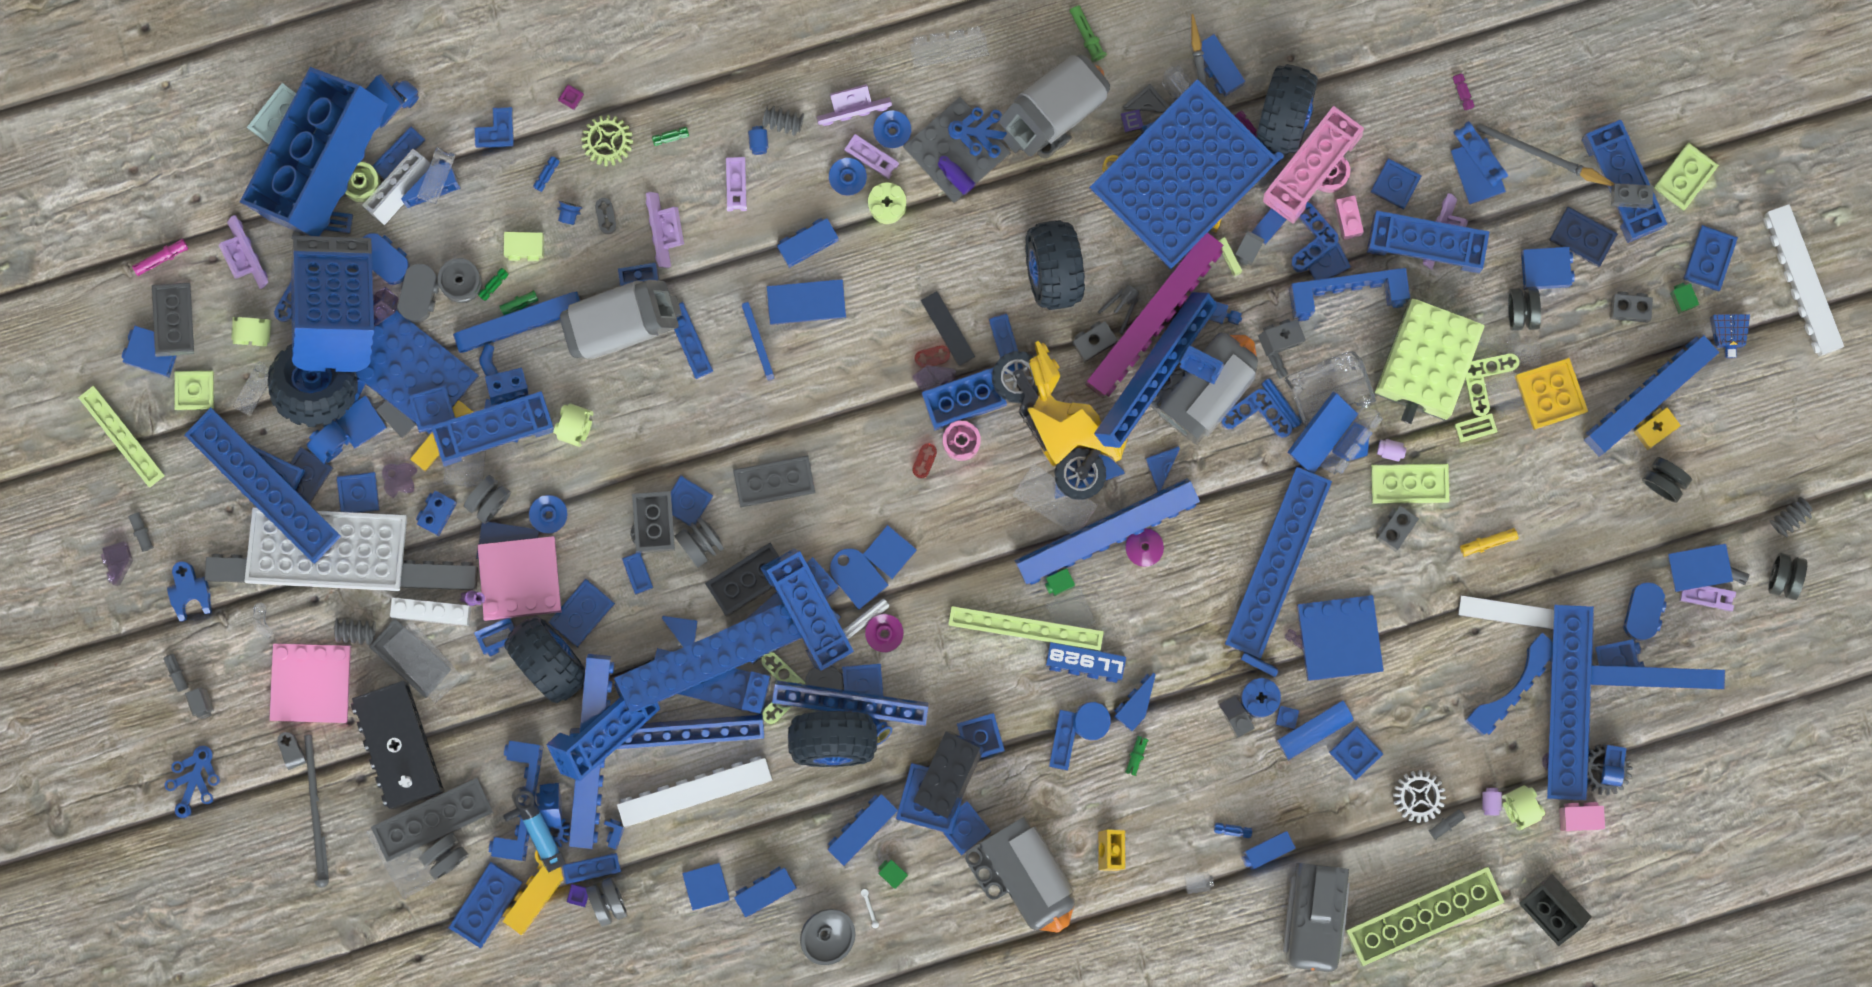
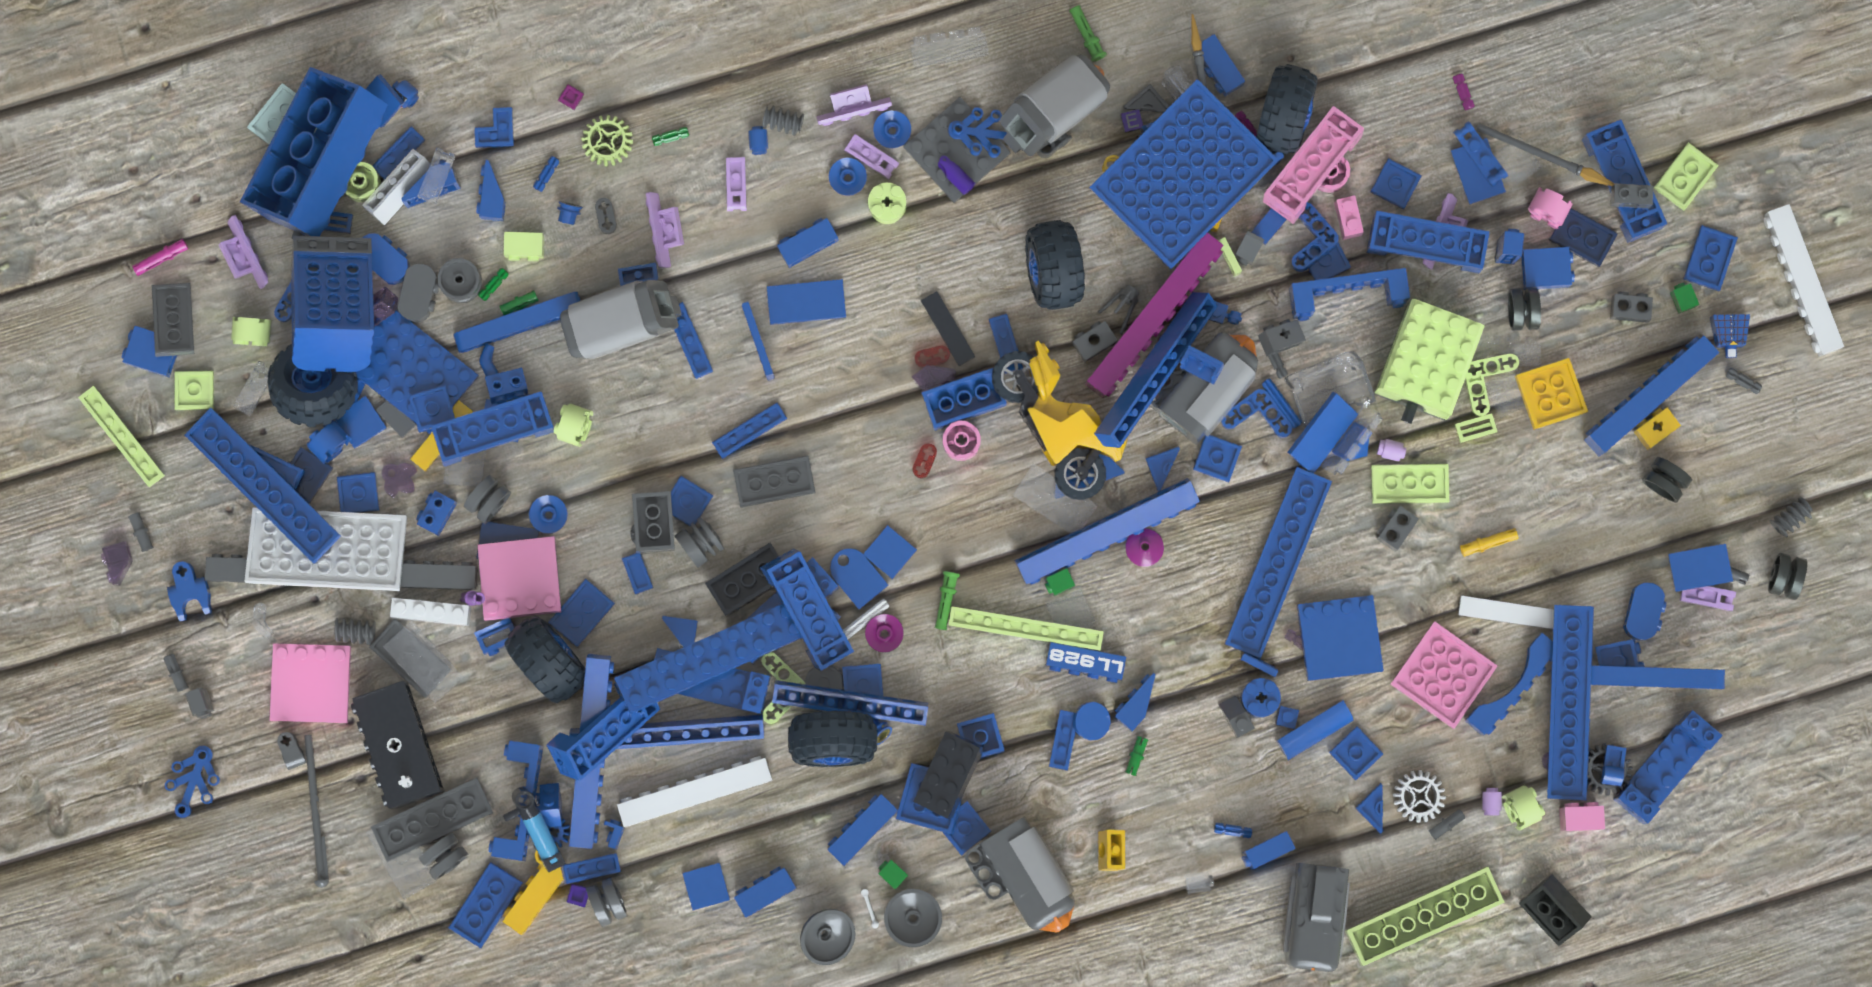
none -> blue slope [476,160,506,222]
none -> blue tile [712,403,787,459]
none -> dark grey dish [884,889,942,947]
none -> bright green pin [934,571,960,630]
none -> blue tile [1193,435,1242,483]
none -> blue tile [1355,783,1383,834]
none -> bright pink plate [1390,621,1497,729]
none -> blue brick [1495,229,1524,265]
none -> bright pink brick [1528,187,1573,229]
none -> blue plate [1614,710,1723,824]
none -> dark grey axle [1726,368,1762,394]

